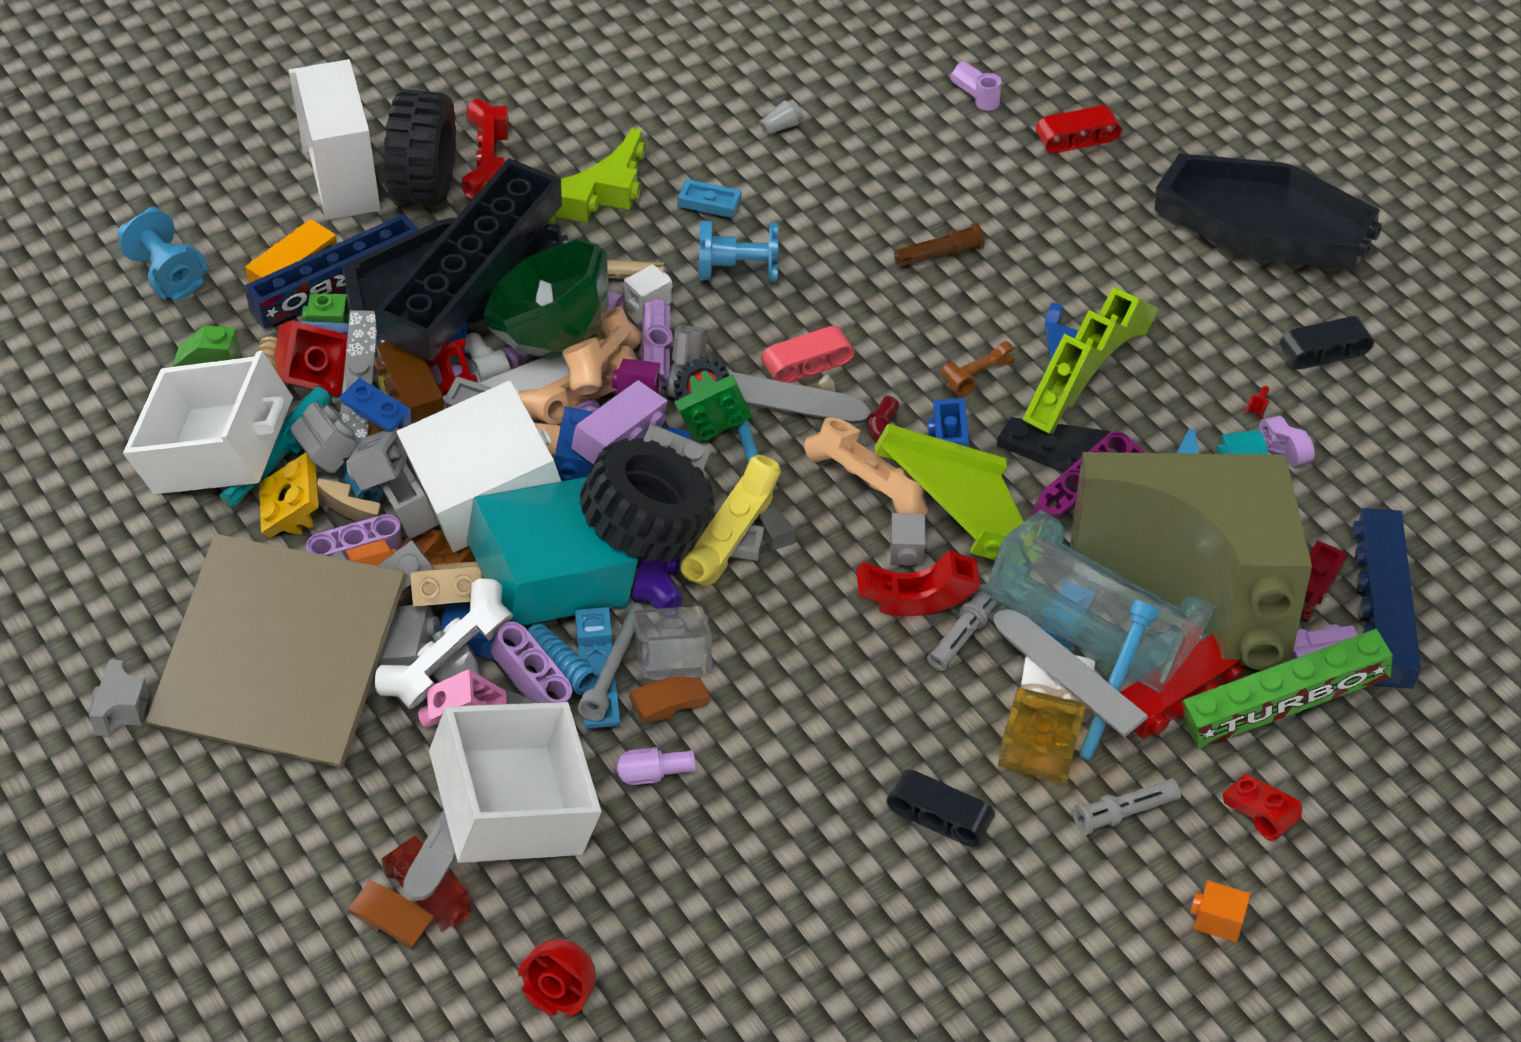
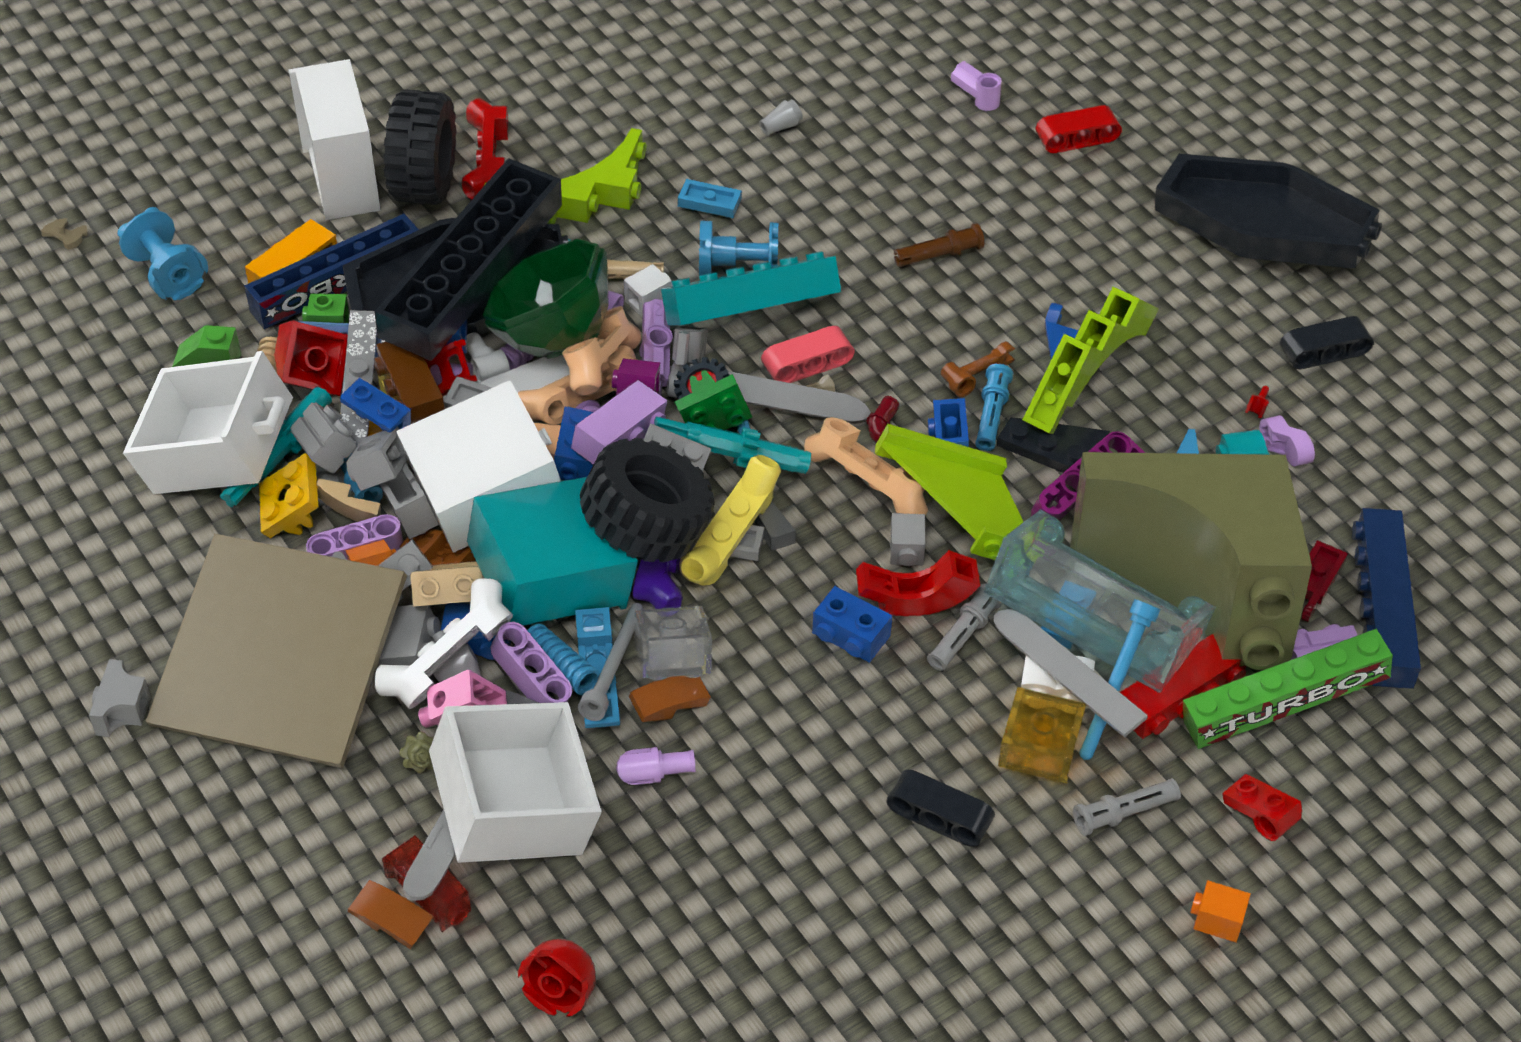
none -> dark tan piece [41,218,88,250]
none -> olive plant [399,731,434,774]
none -> teal piece [654,416,811,474]
none -> teal brick [661,251,841,325]
none -> blue brick [812,586,892,663]
none -> dark azure pin [975,364,1014,451]

